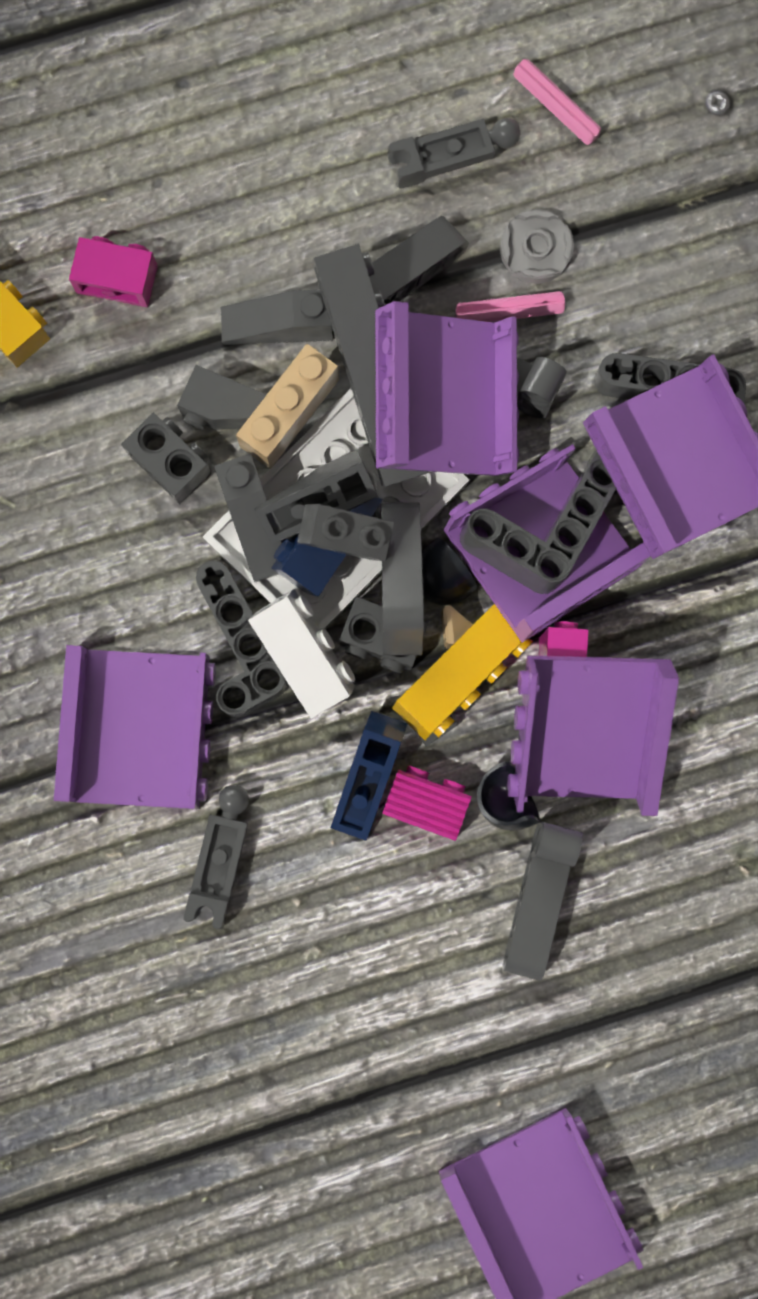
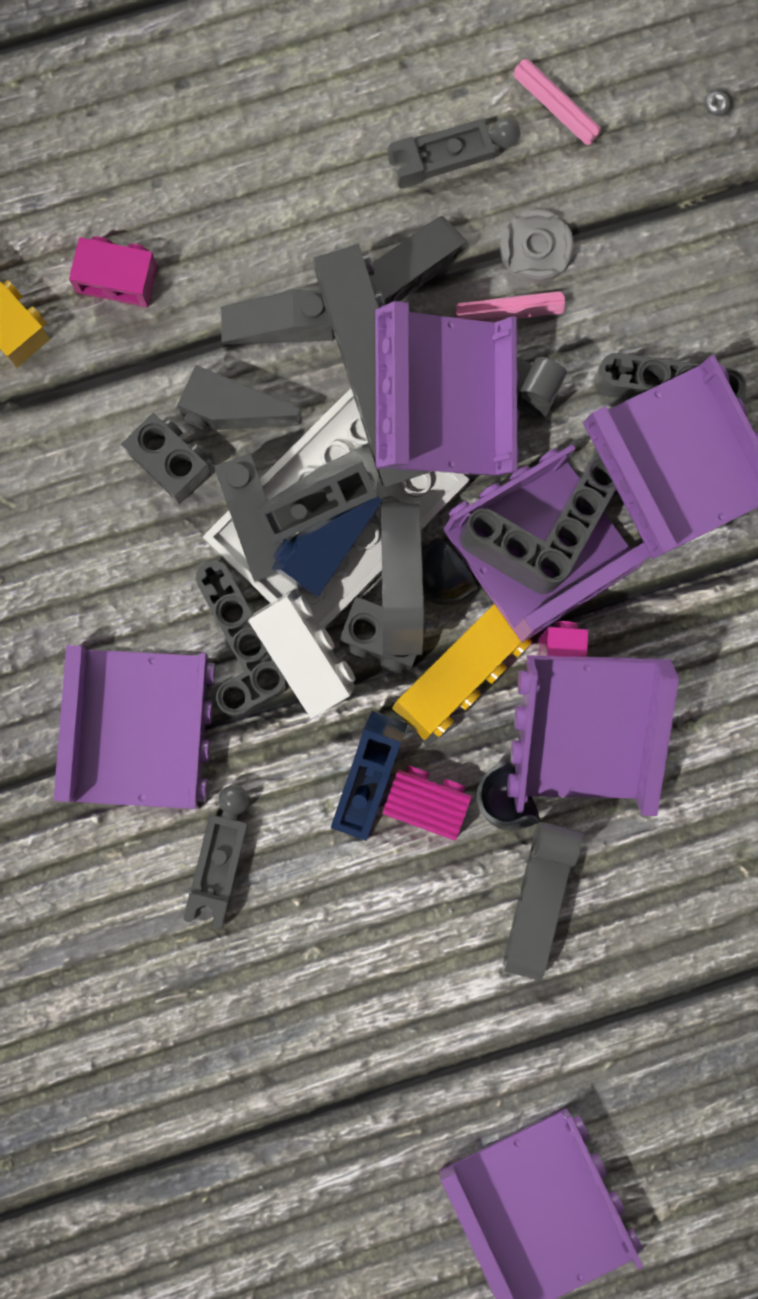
tan brick [236,344,339,469] -> none
dark grey brick [297,504,394,561] -> none
tan slope [441,605,473,649] -> none

